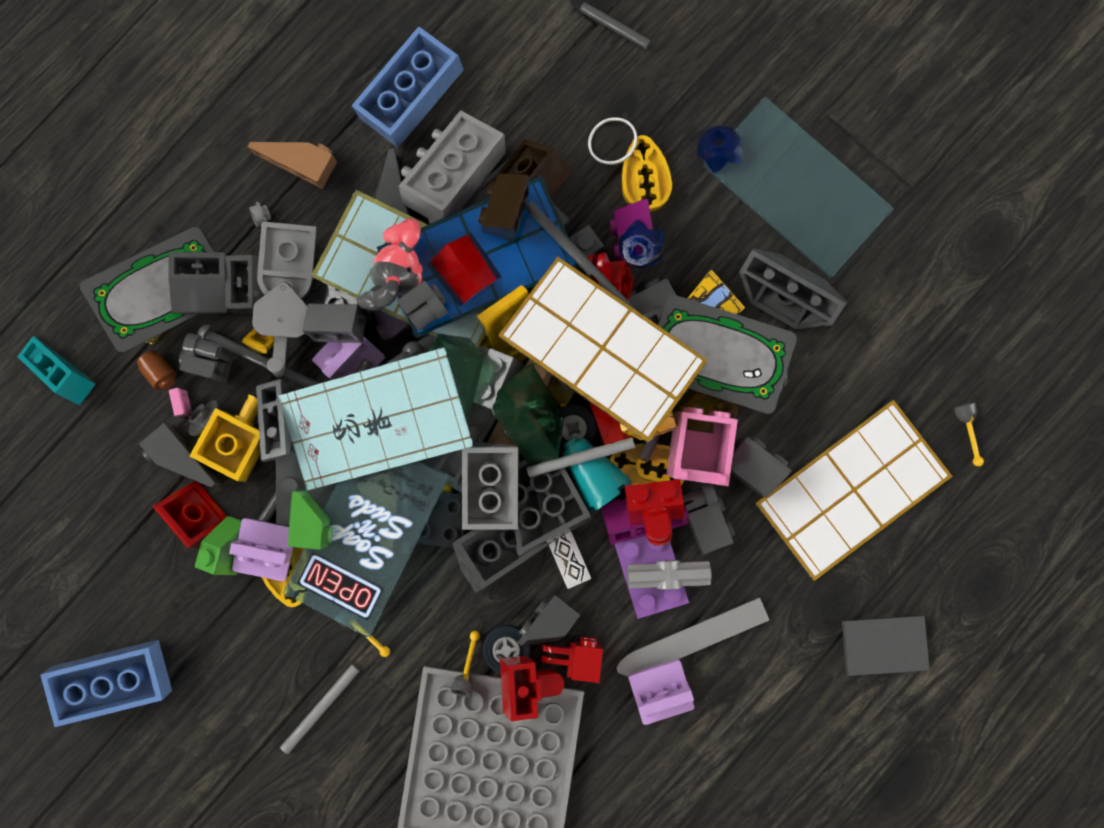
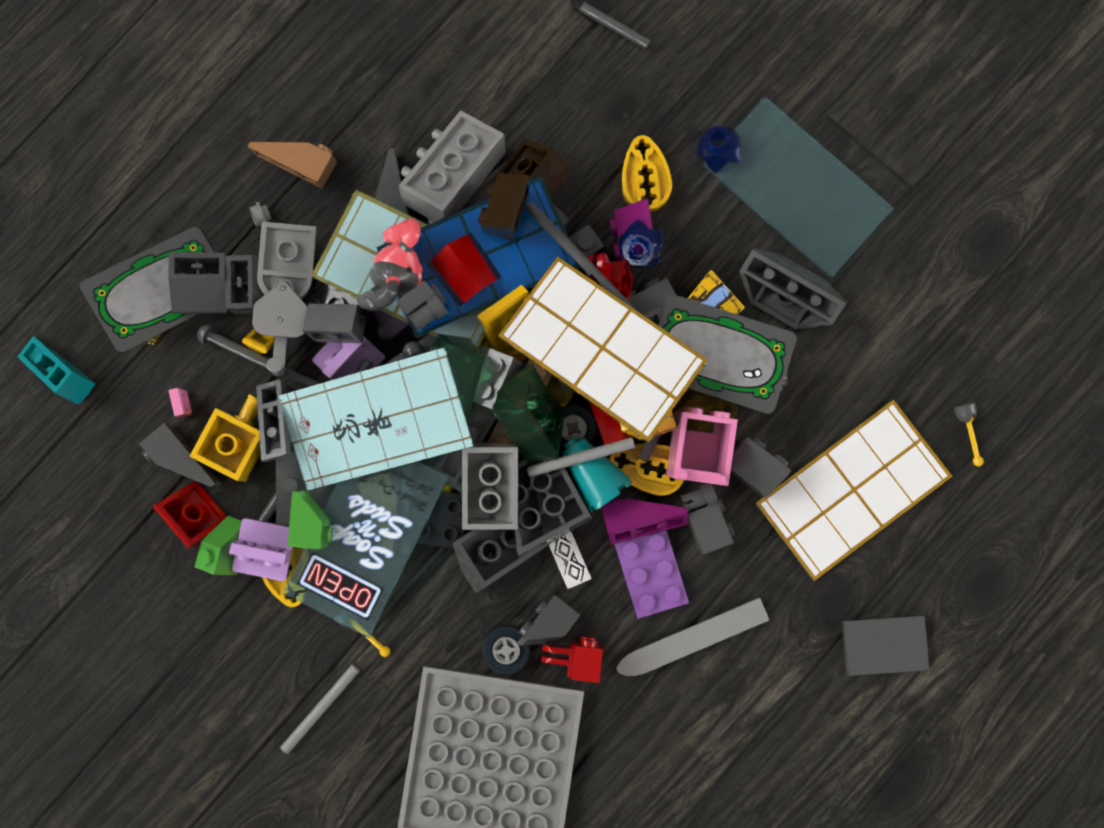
medium blue brick [40,640,172,727] -> none
dark orange brick [137,350,177,390] -> none
dark grey hinge [179,333,234,384] -> none
dark grey piece [188,400,219,436] -> none
medium blue brick [352,27,464,148] -> none
hinge [450,631,480,697] -> none
red brick [500,655,564,722] -> none
white piece [588,117,637,165] -> none
red brick [625,479,684,546] -> none
light grey piece [627,560,711,589] -> none
lavender bracket [628,659,694,725] -> none

